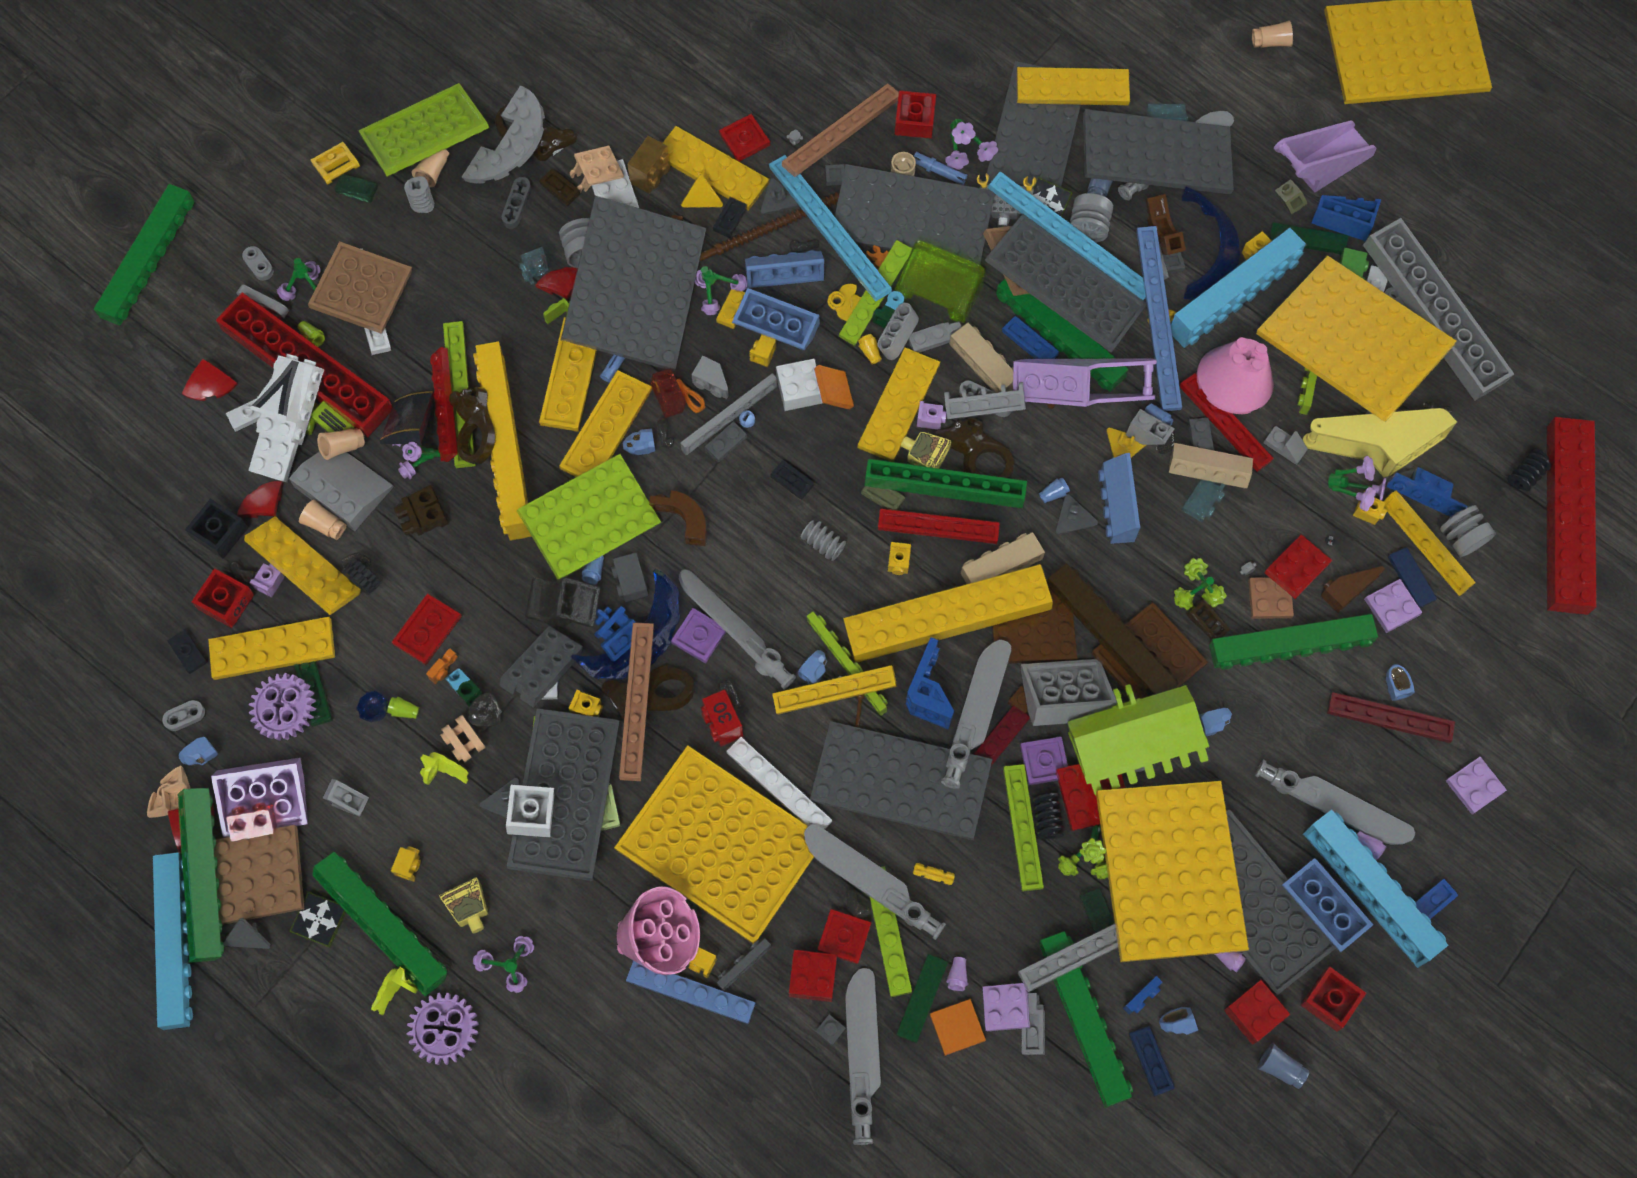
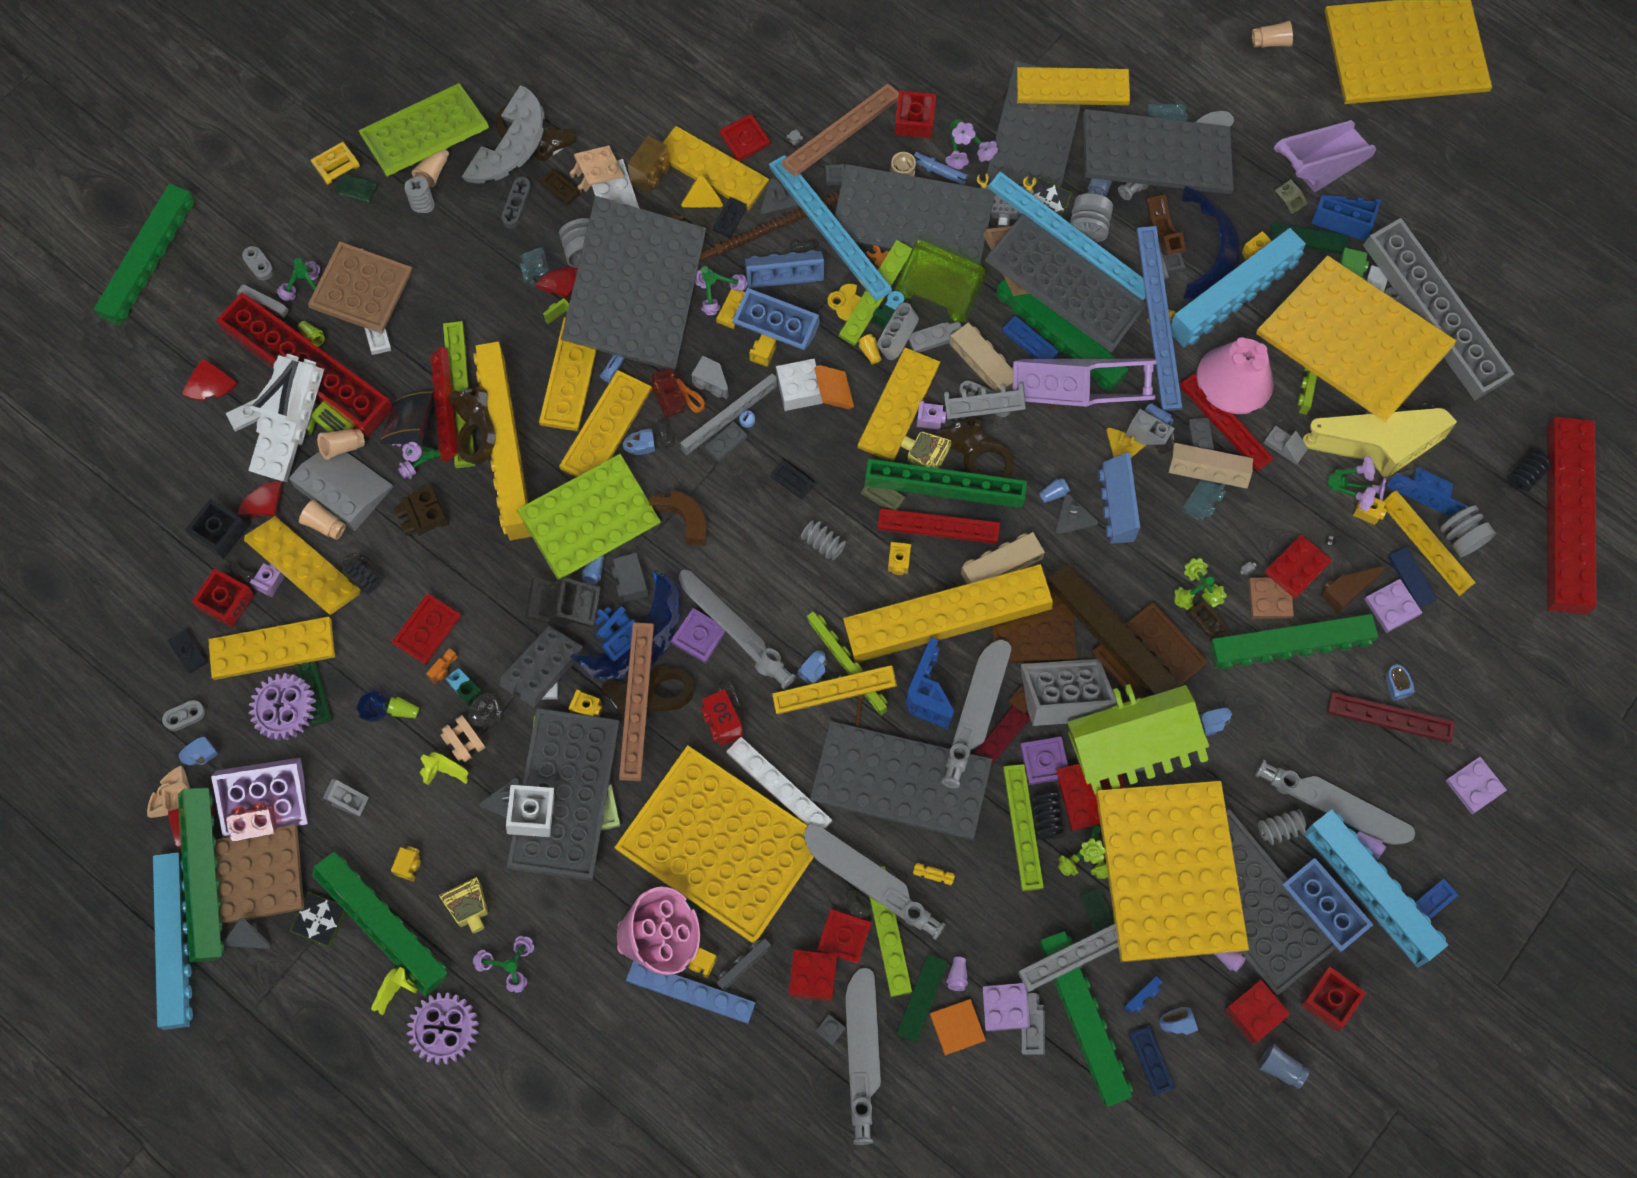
none -> light grey piece [1258,809,1306,845]

